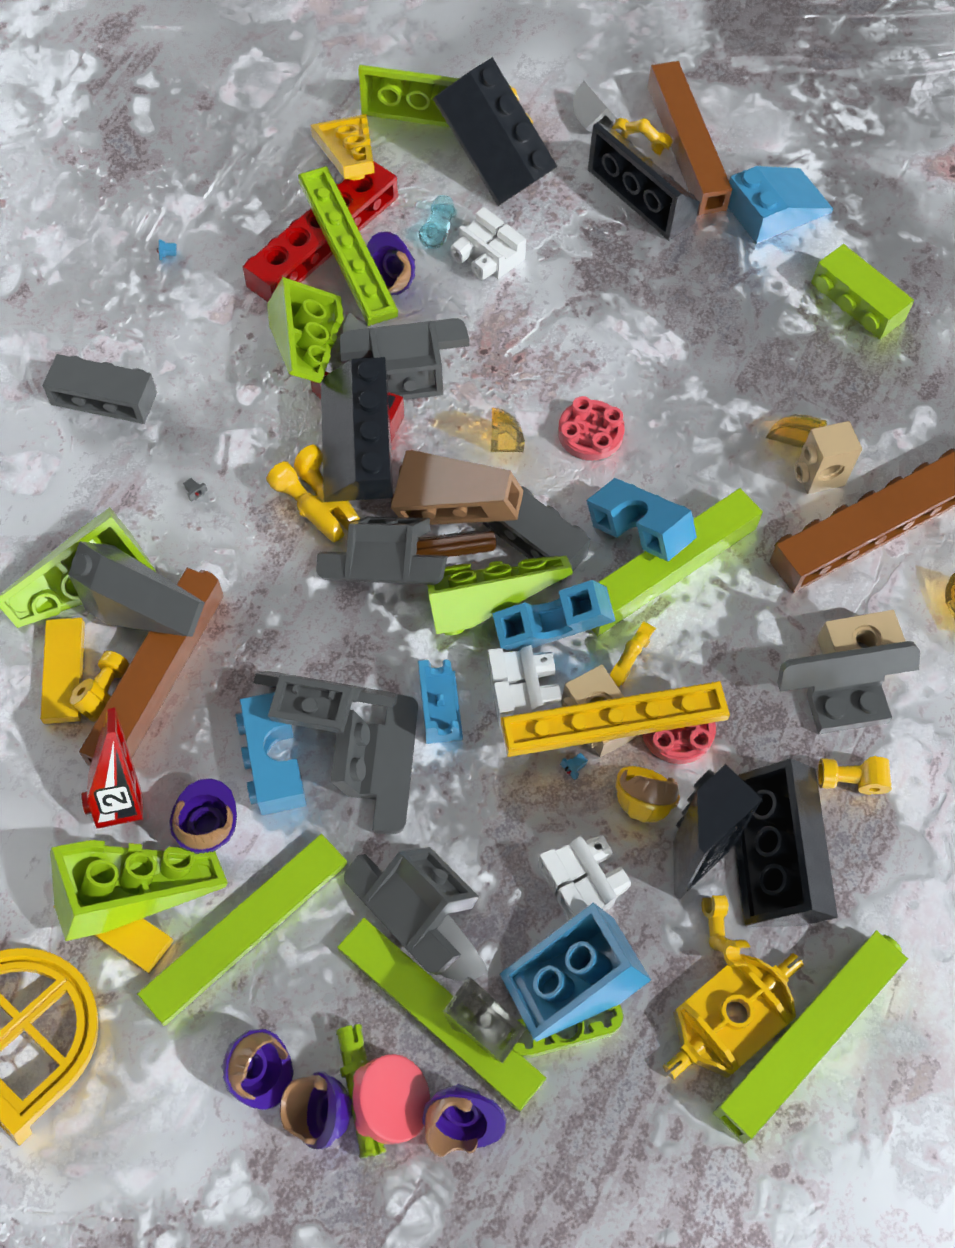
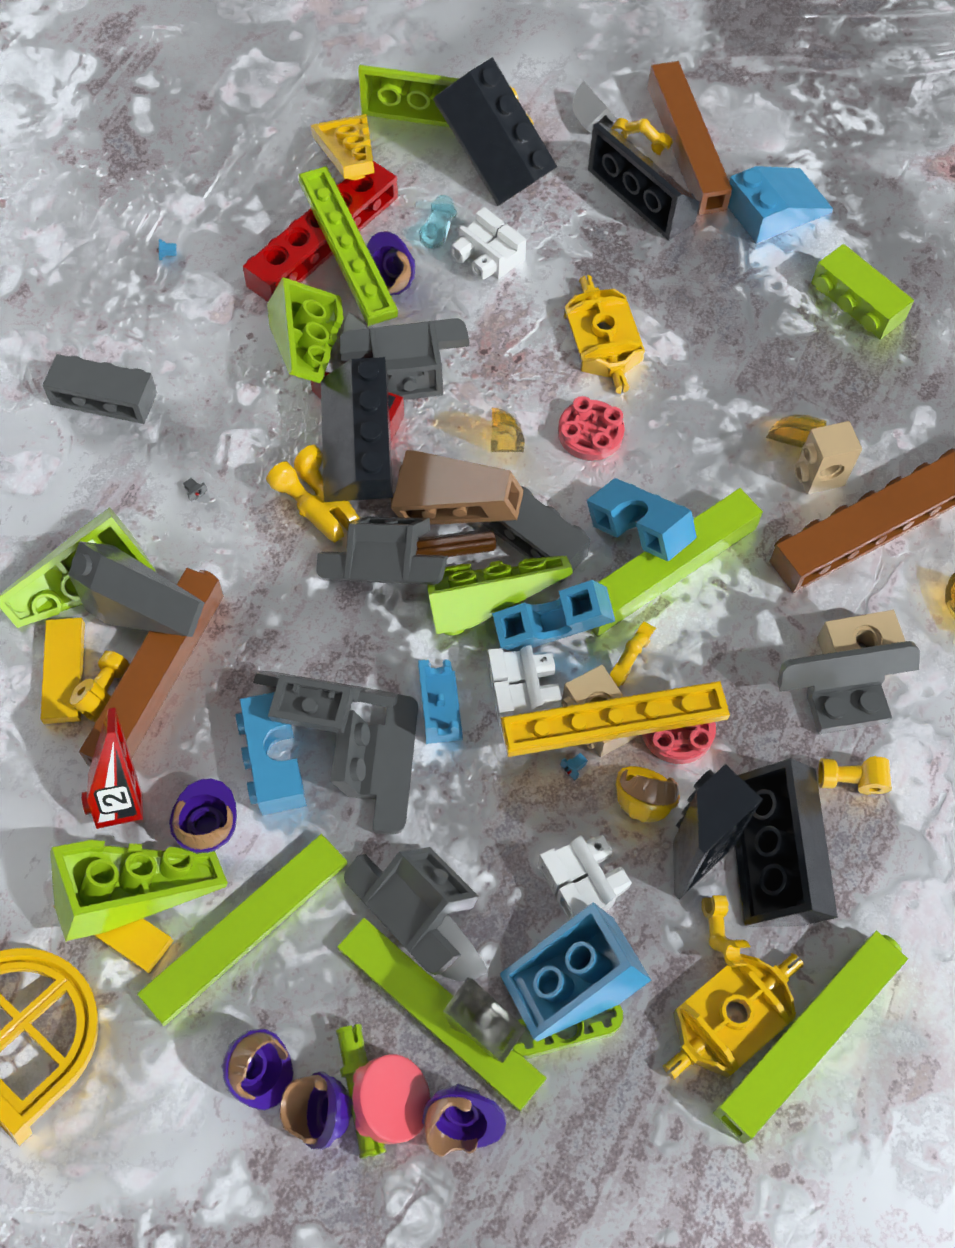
none -> yellow plate [563,275,645,394]

